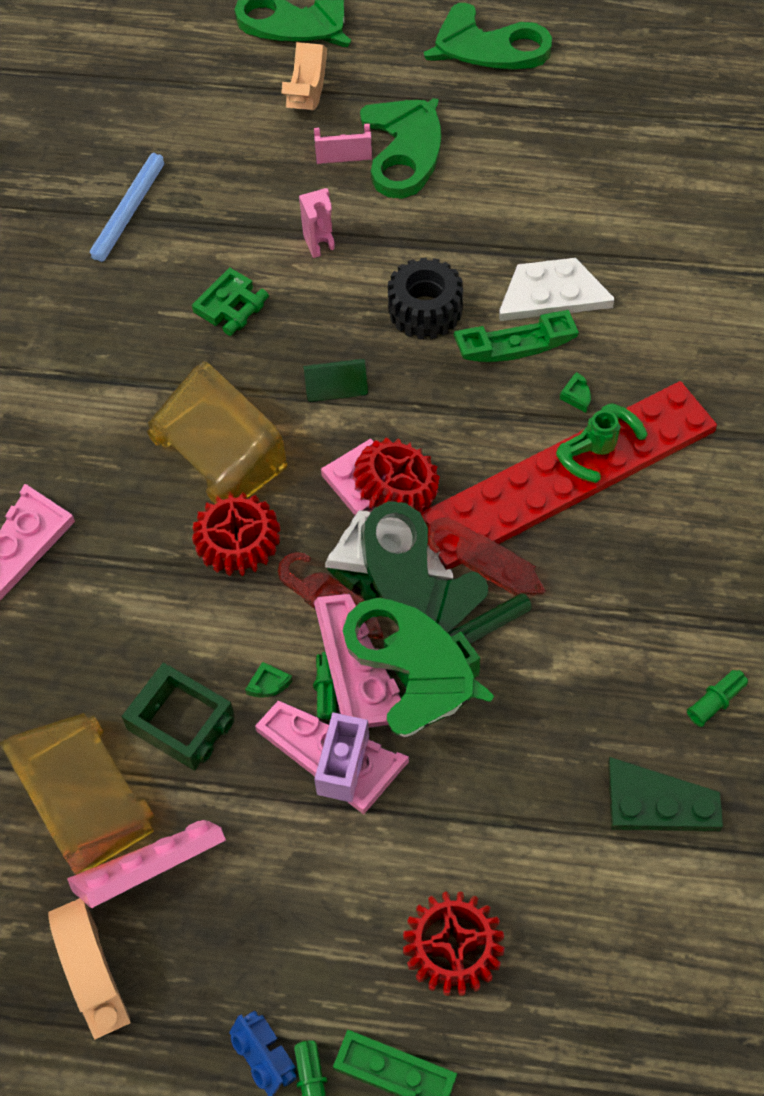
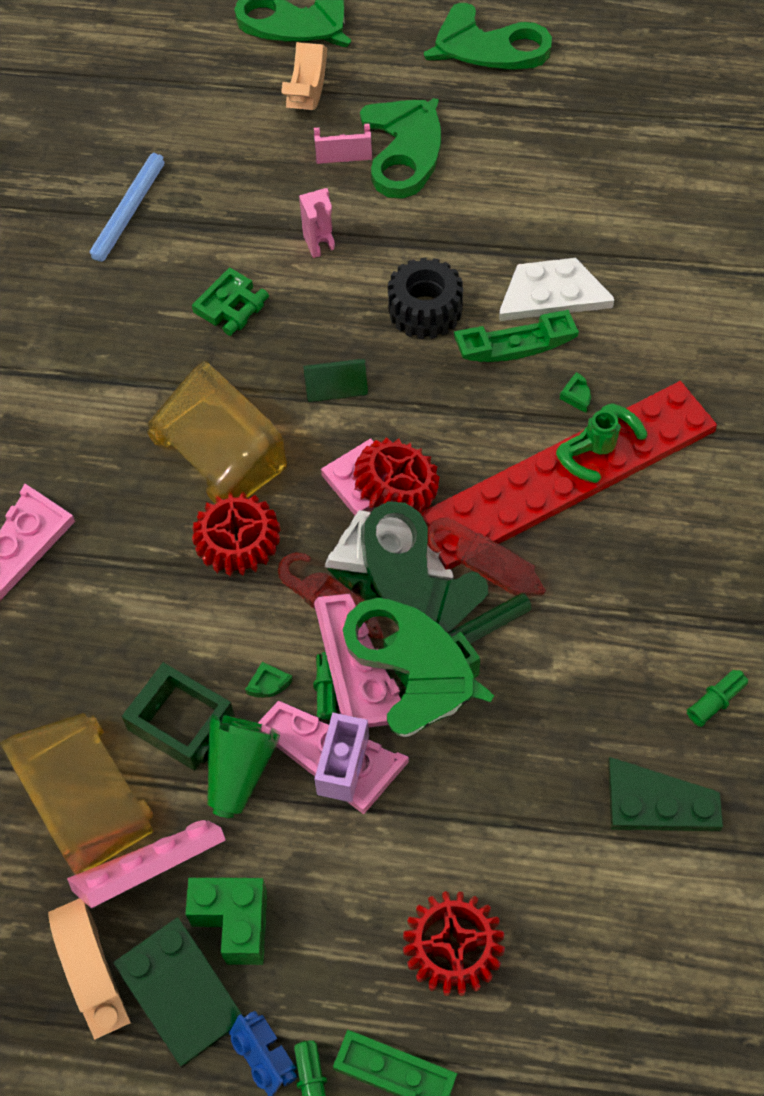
none -> dark green slope [113,917,244,1068]
none -> green brick [185,877,267,965]
none -> green cone [207,715,281,818]

